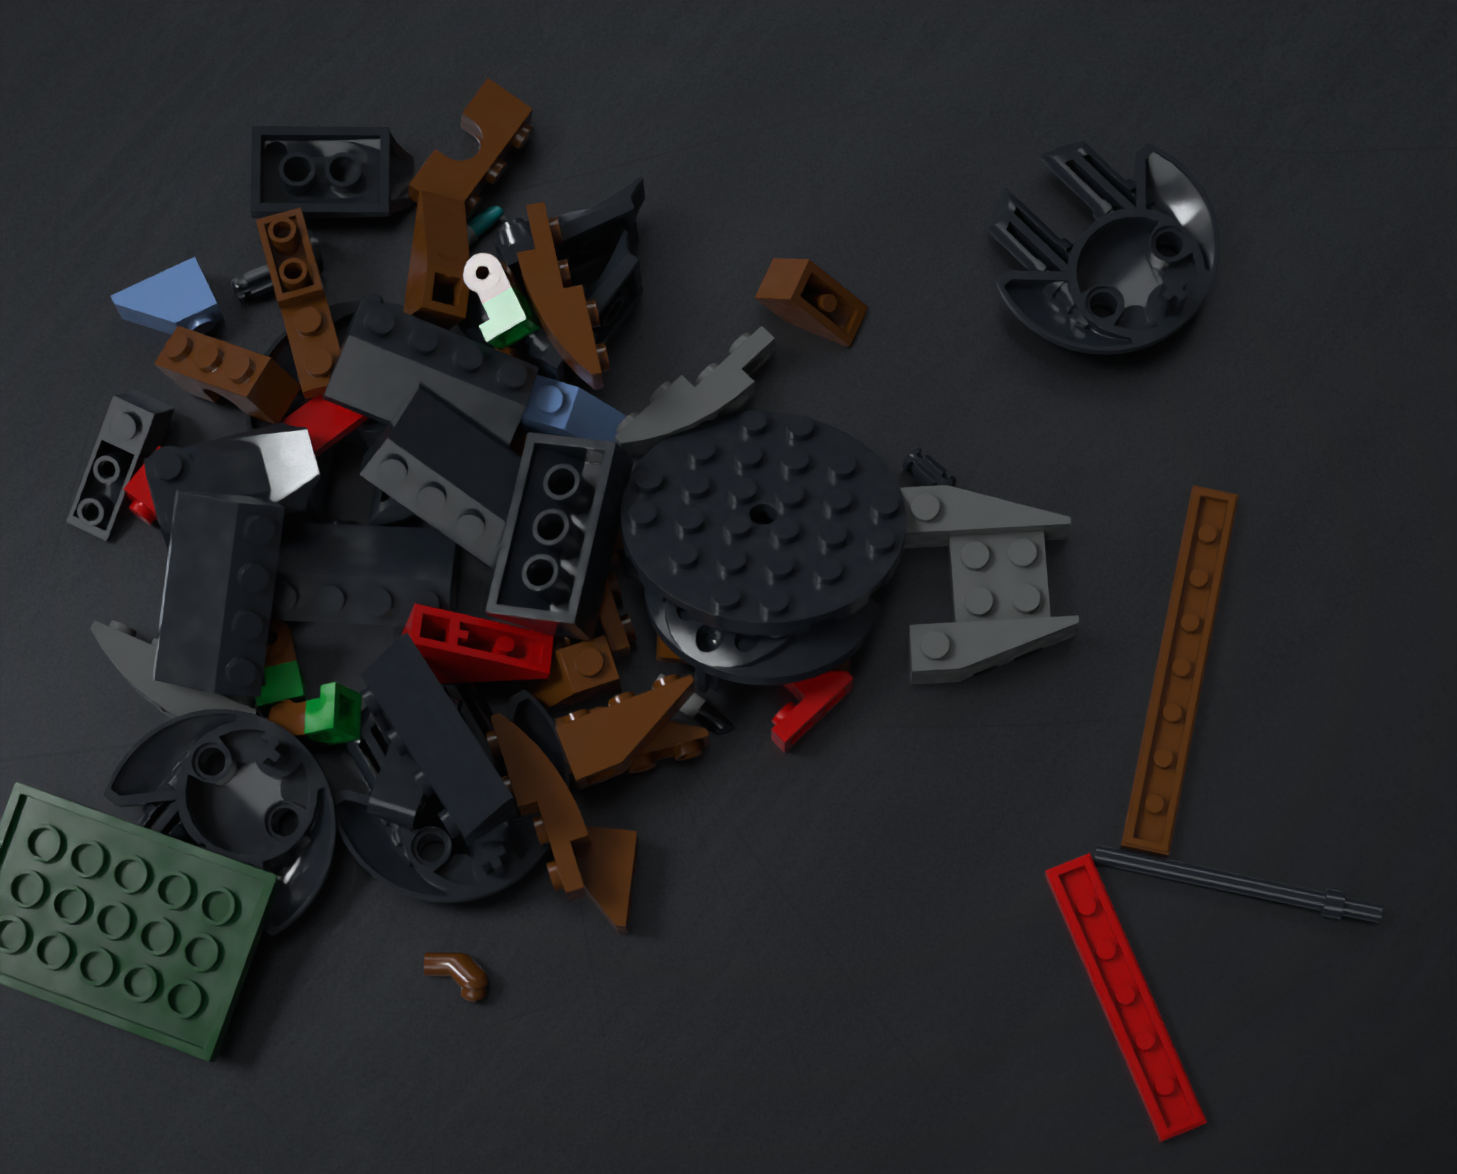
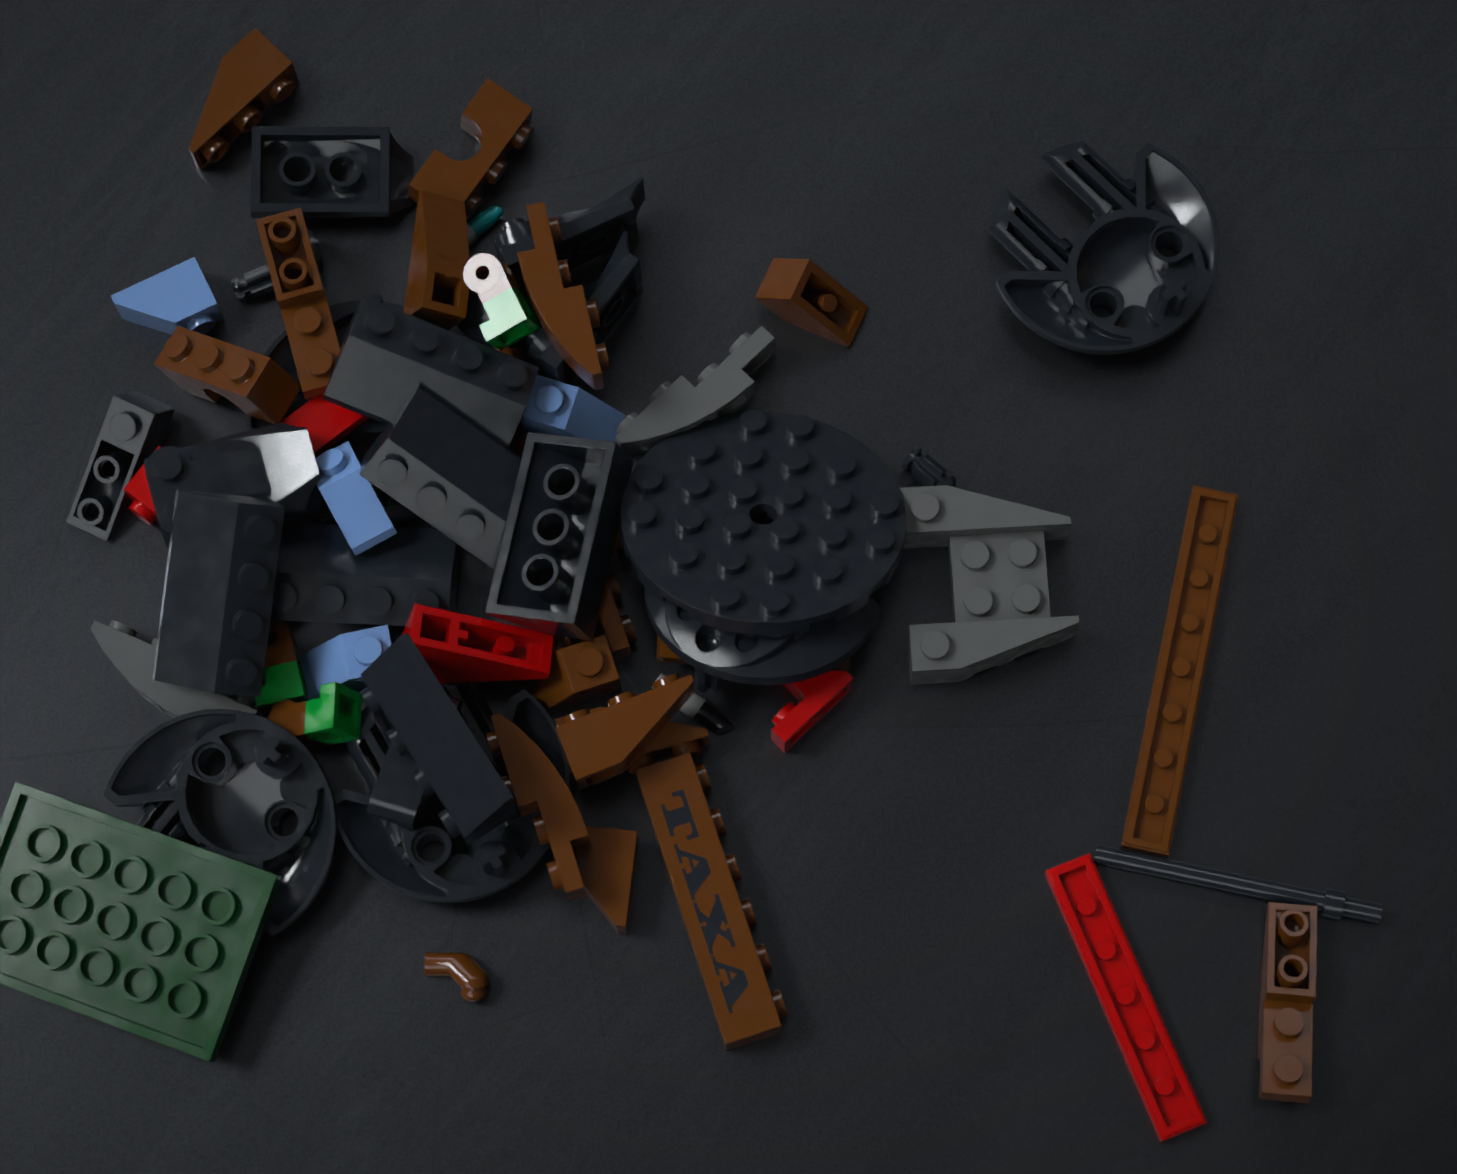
none -> reddish brown slope [188,28,299,171]
none -> medium blue slope [300,625,394,700]
none -> medium blue slope [316,441,397,556]
none -> reddish brown brick [635,752,788,1051]
none -> reddish brown slope [1258,902,1318,1104]

